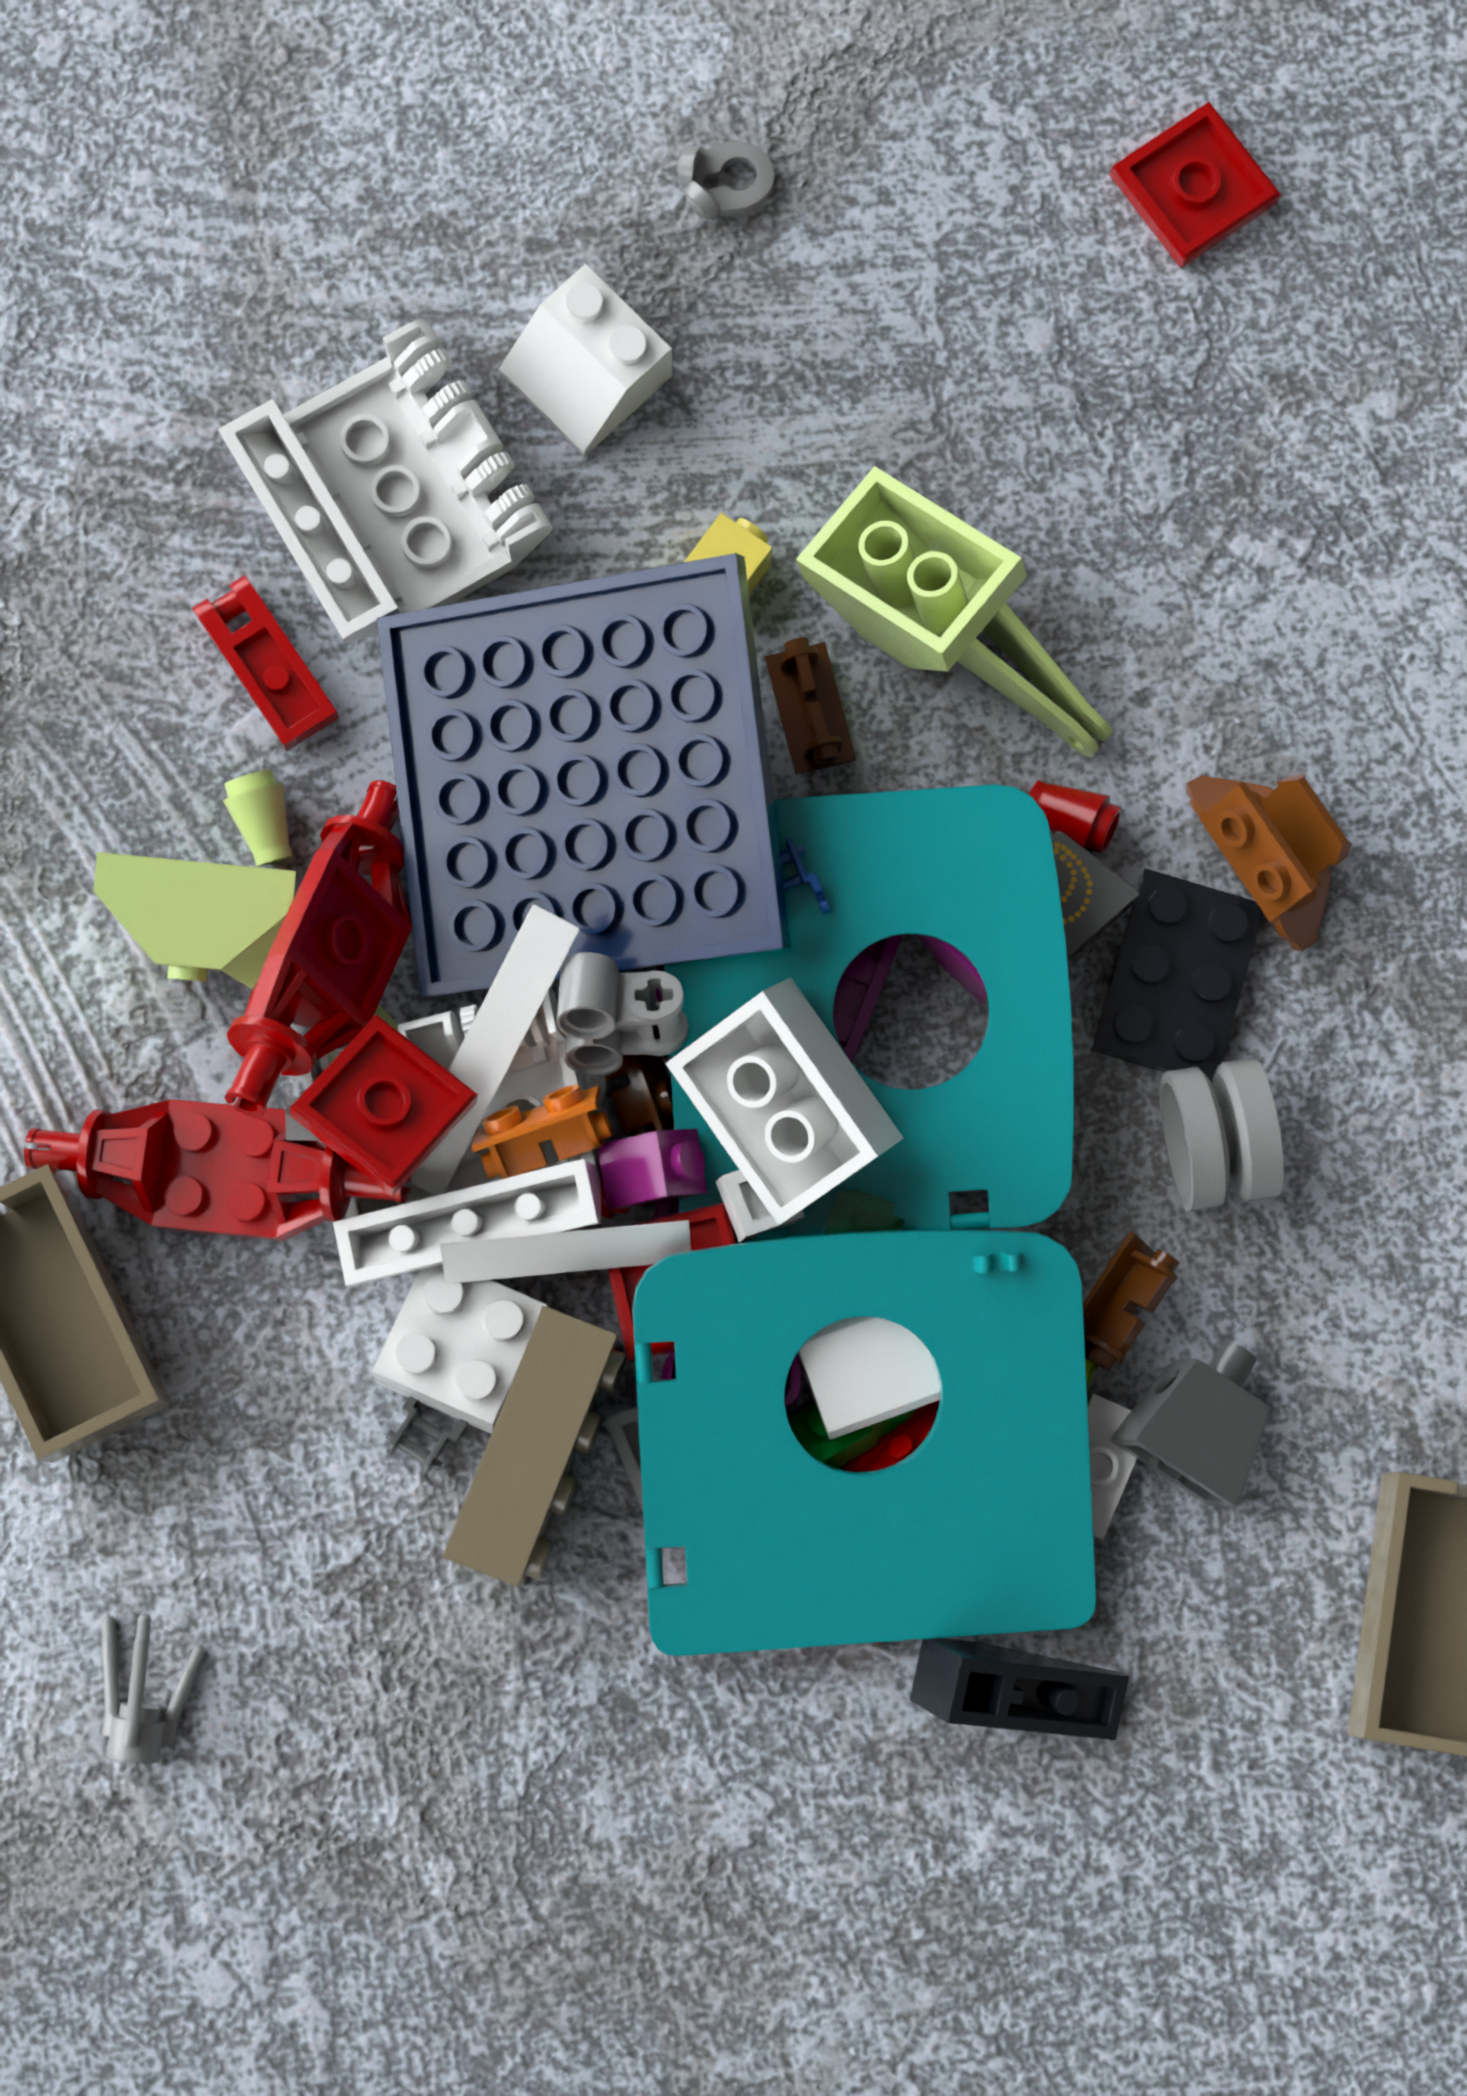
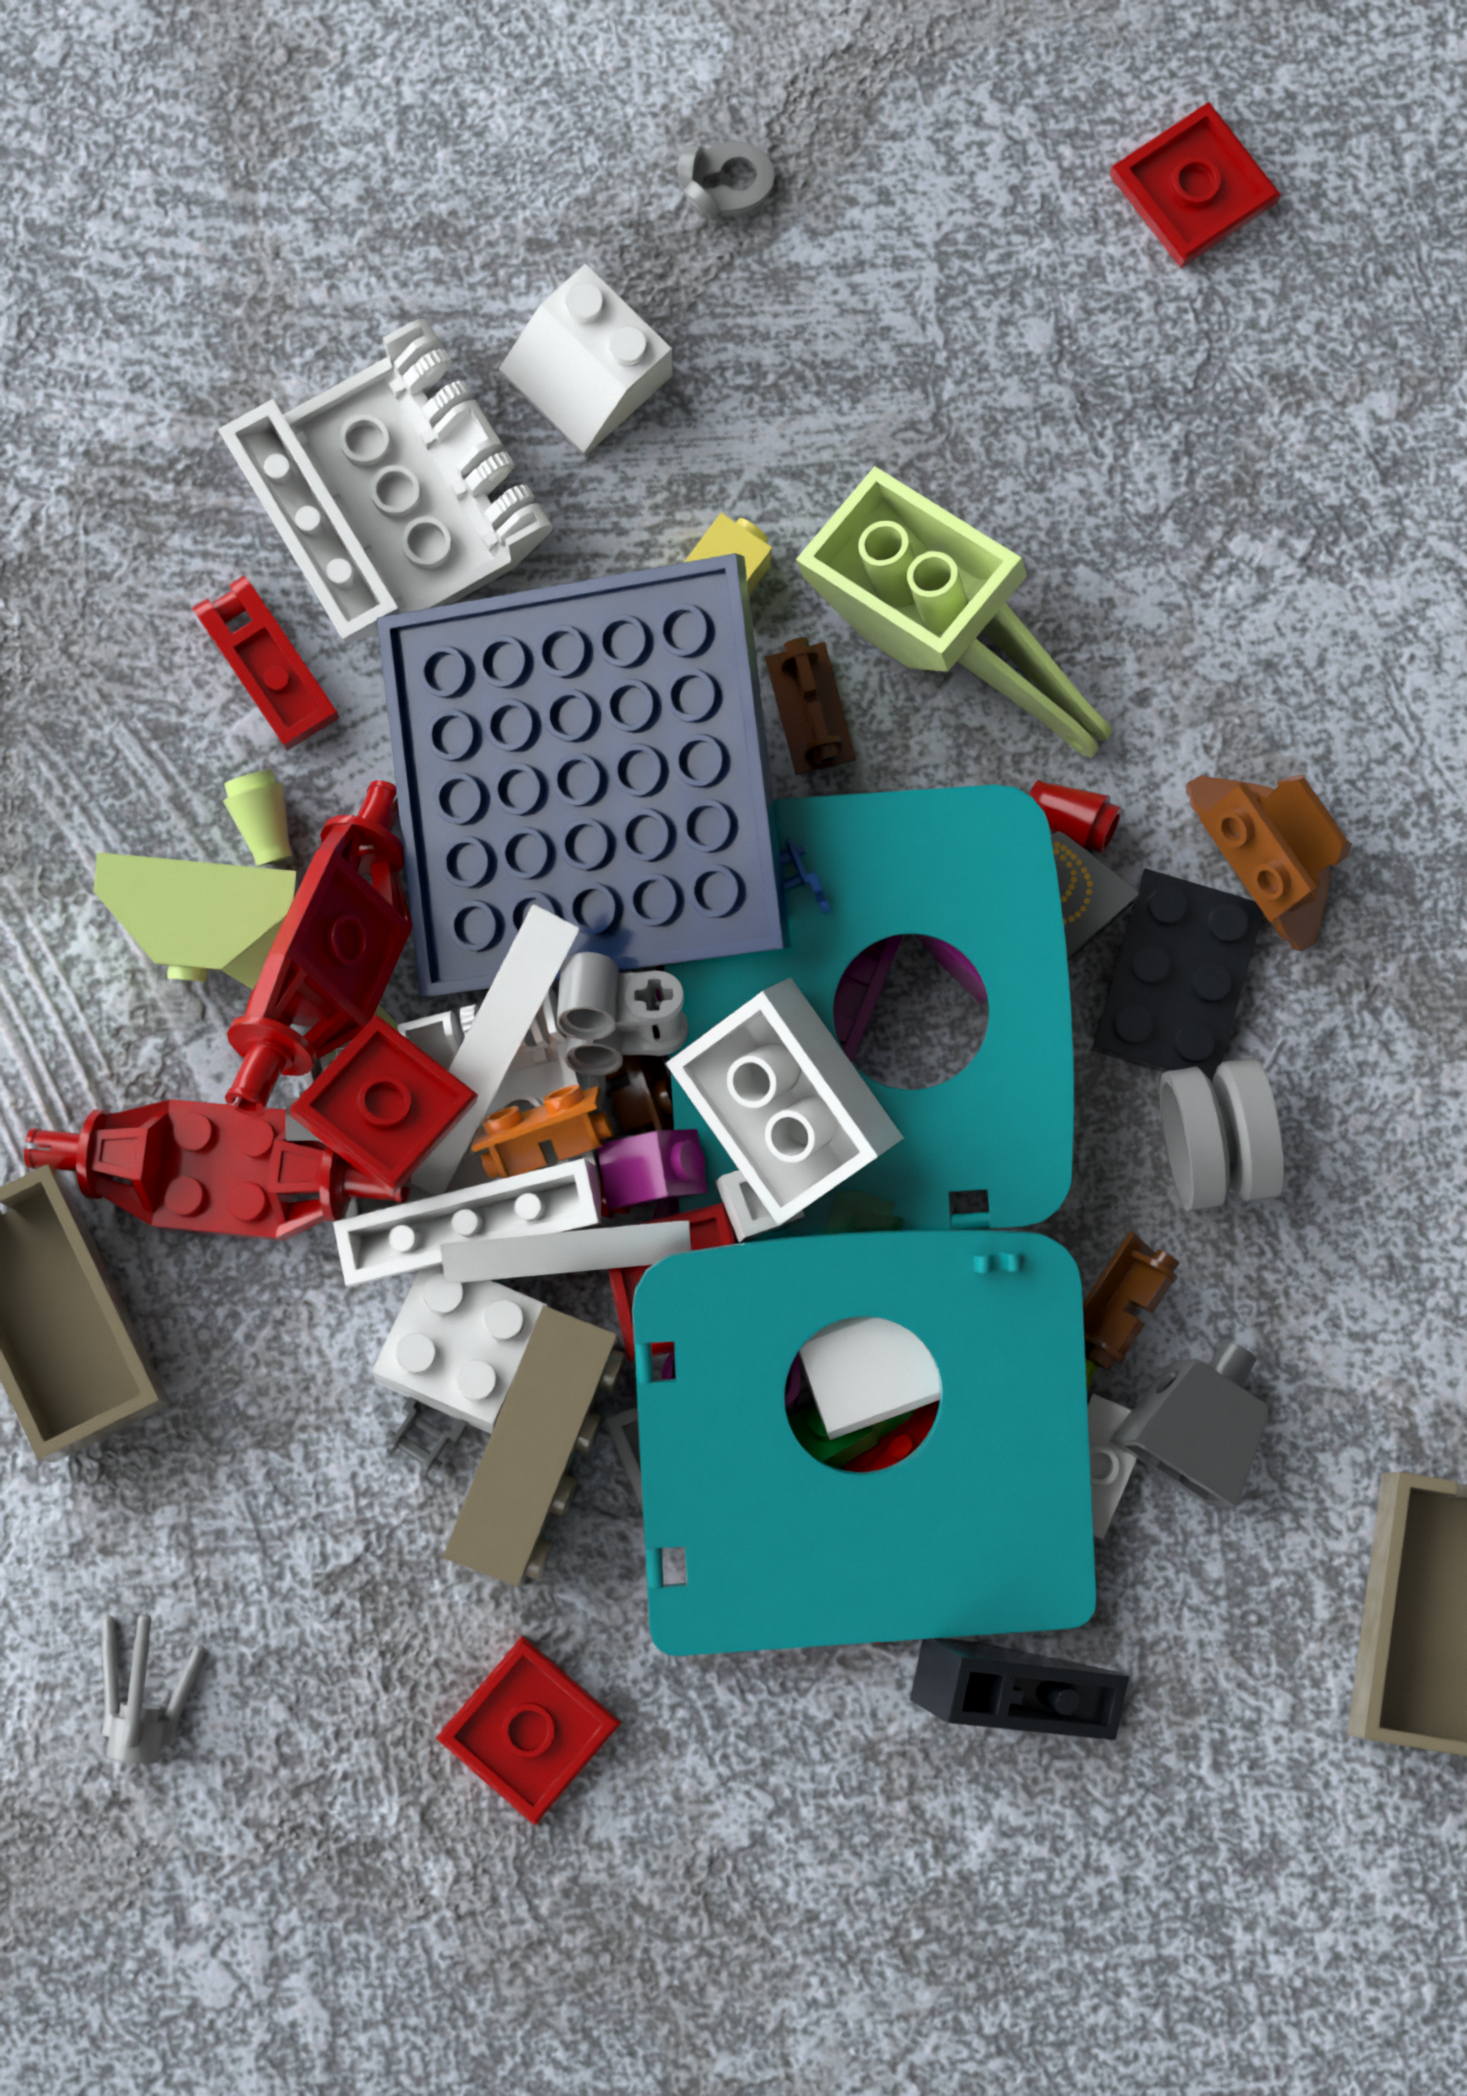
none -> red tile [435,1636,622,1826]

